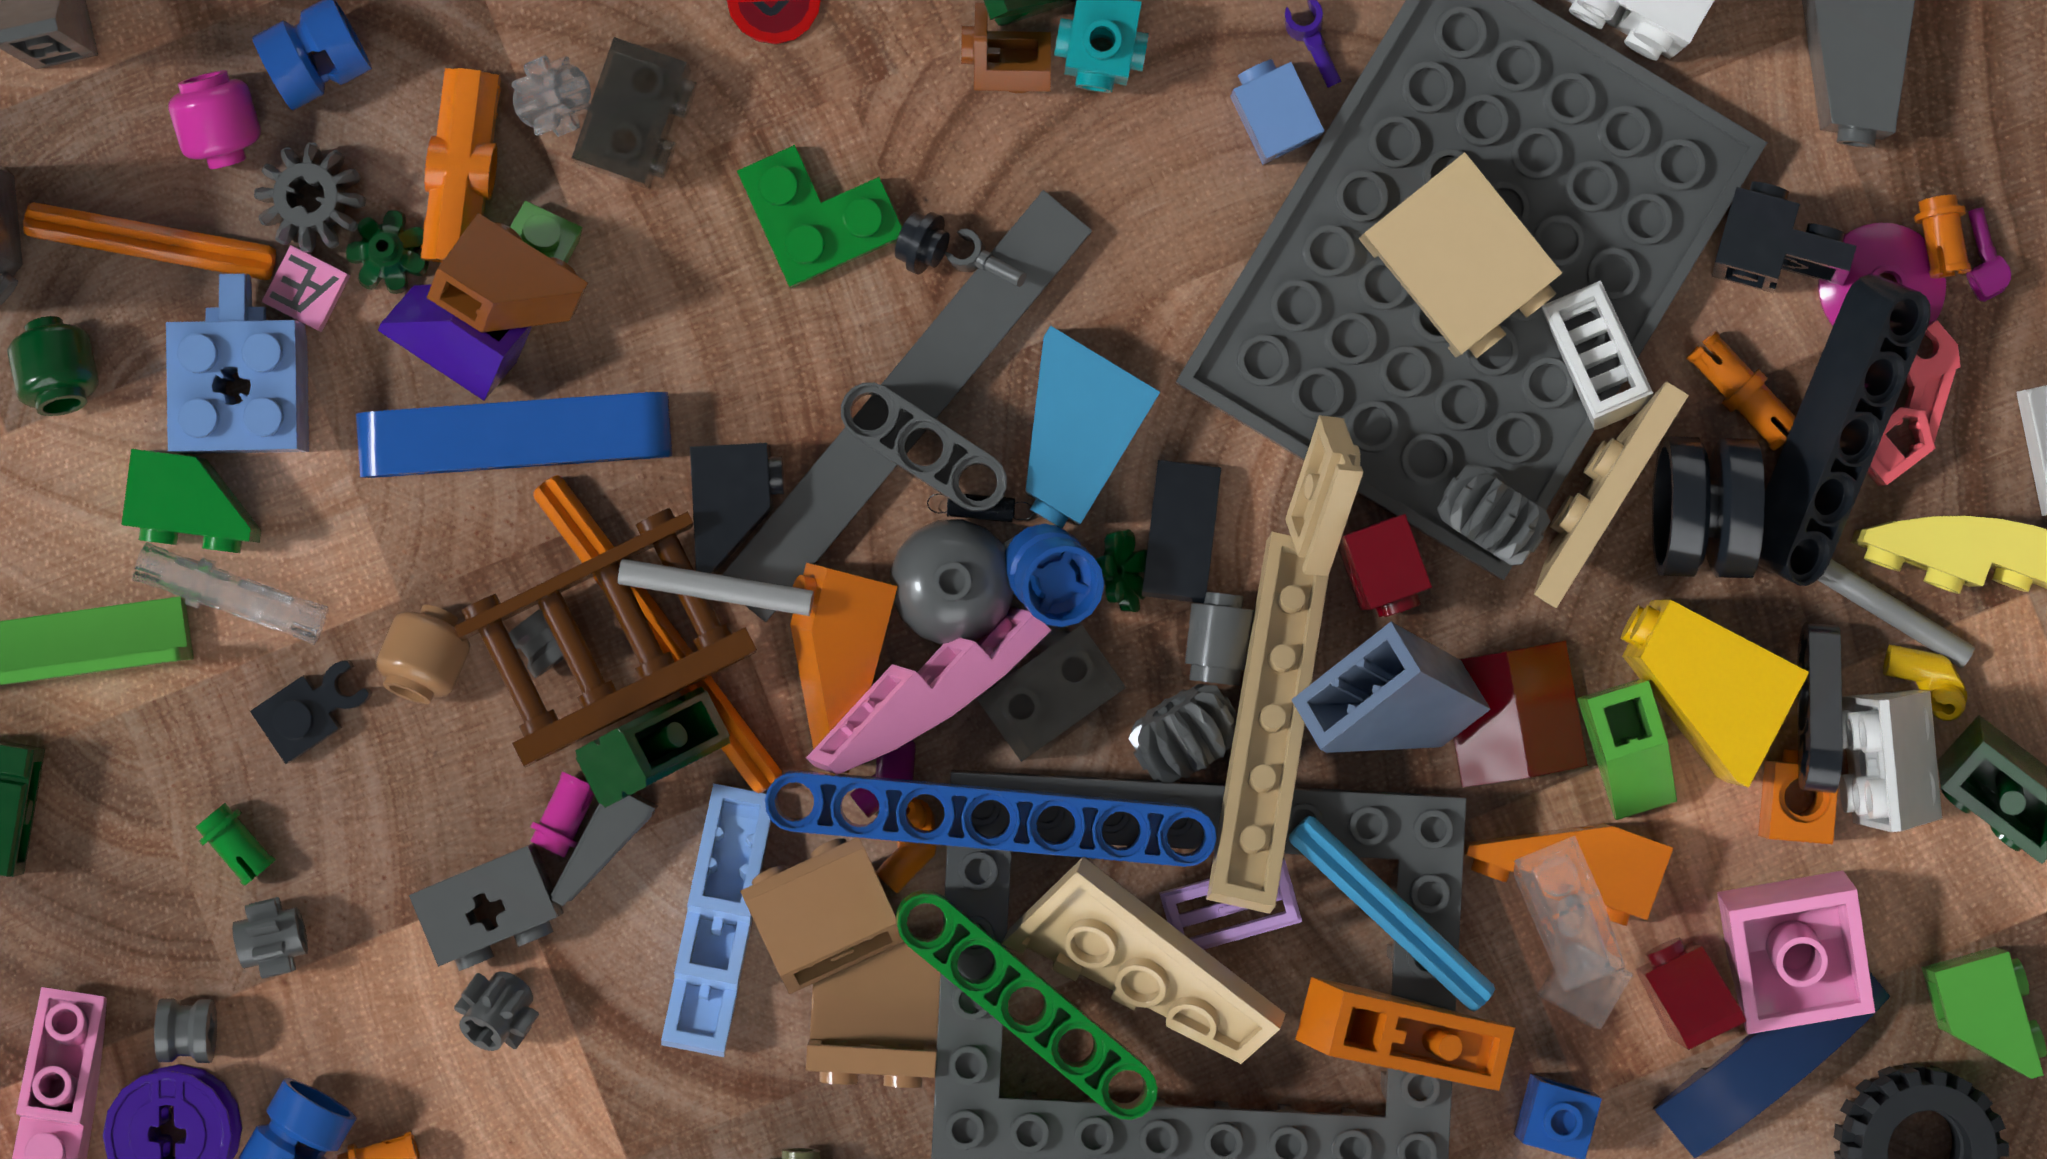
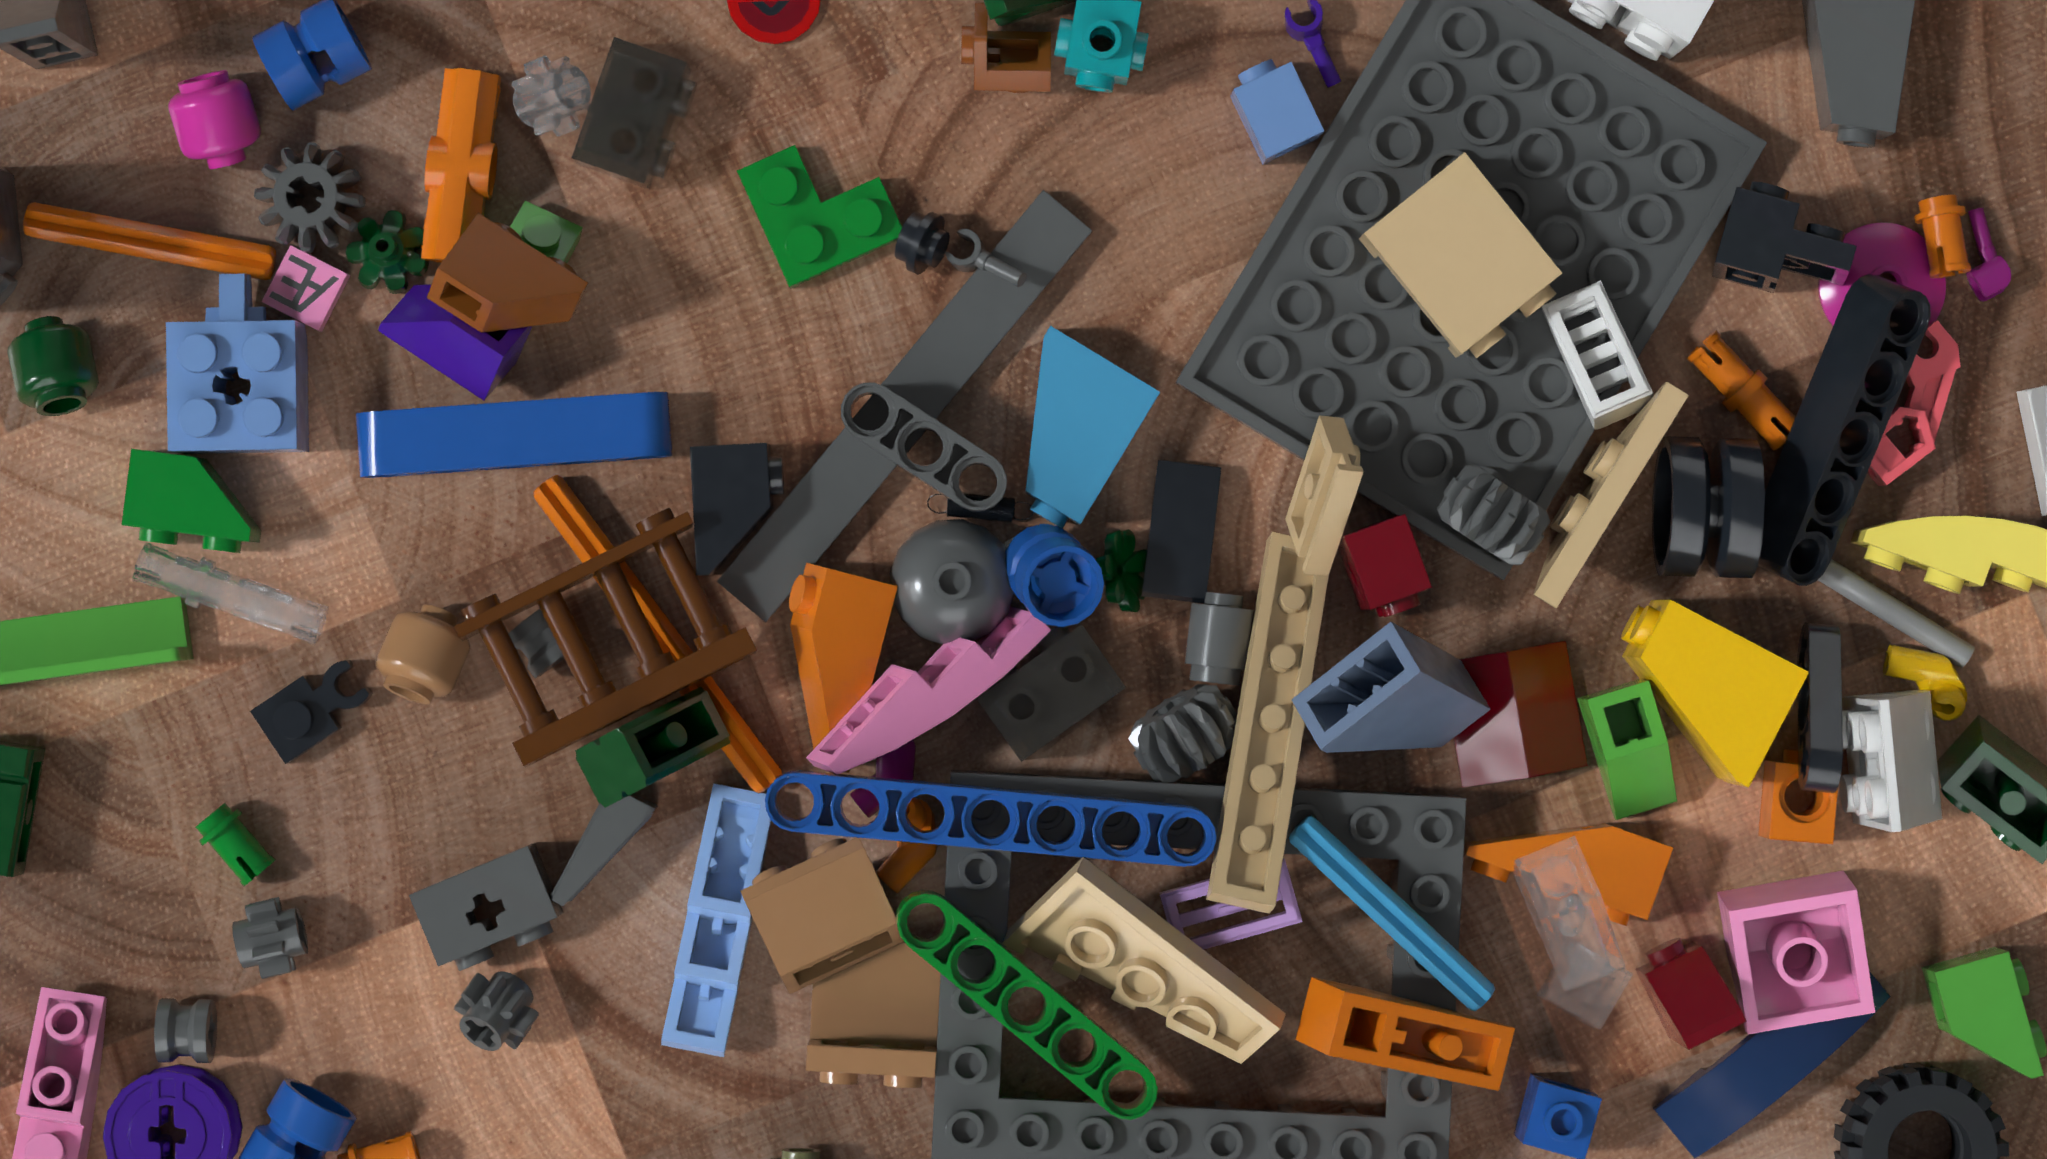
dark pink pin [530,771,594,858] -> none
light grey bar [618,559,814,616] -> none

